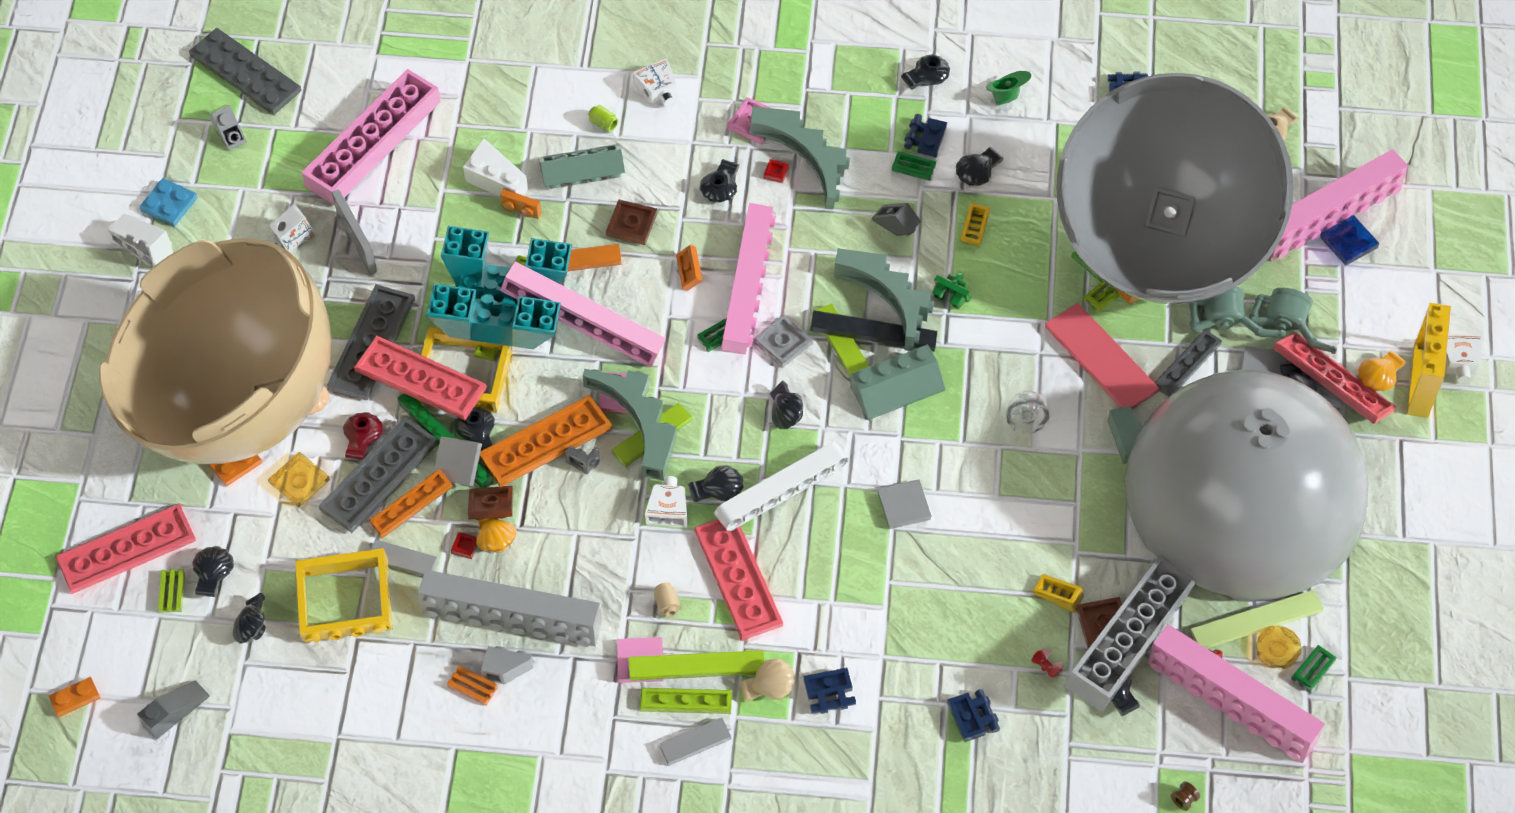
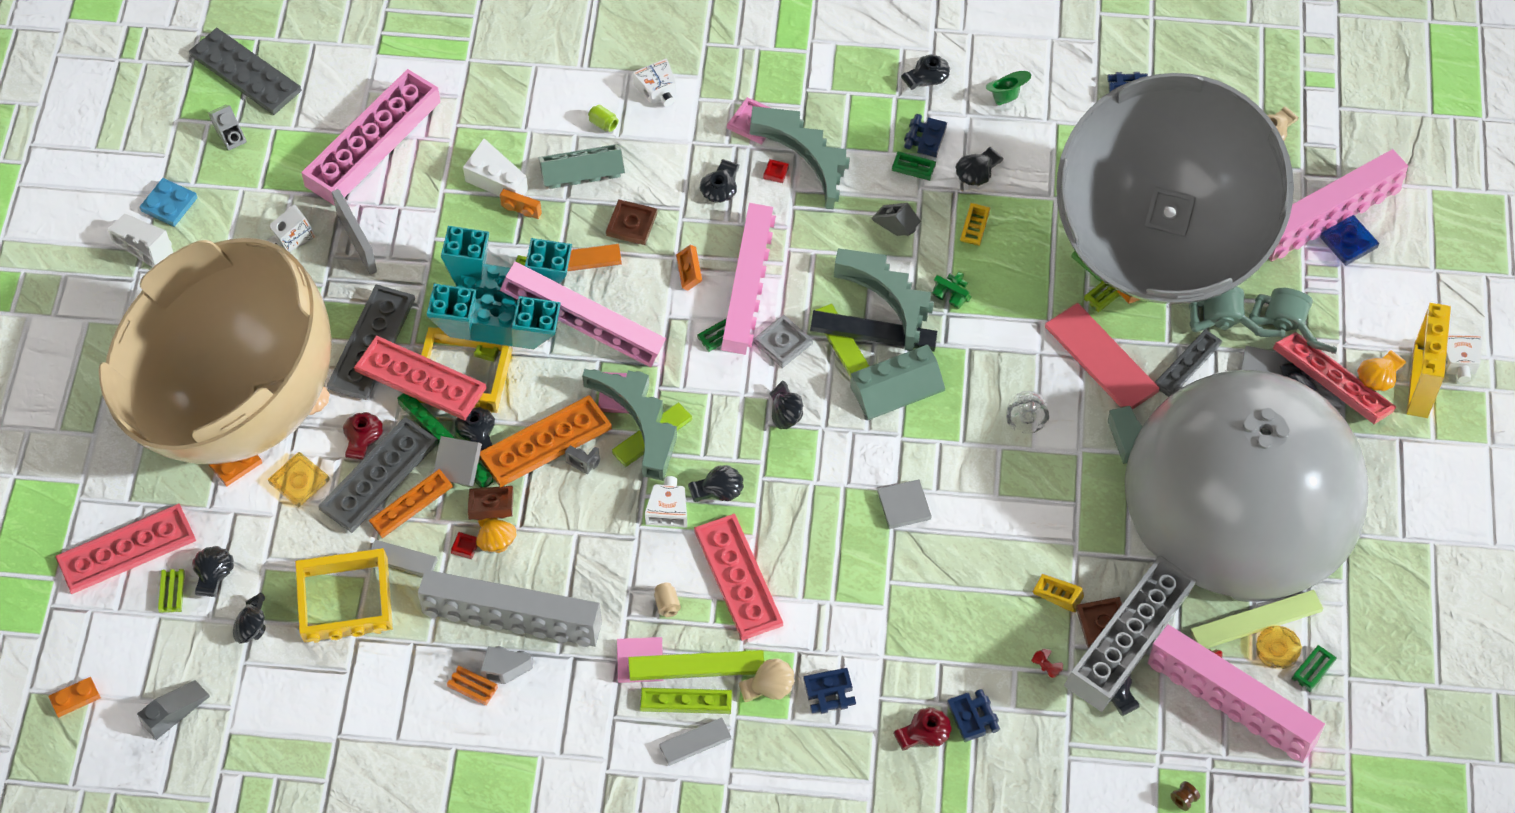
white beam [714,442,849,531] -> none
none -> dark red animal [893,707,952,751]

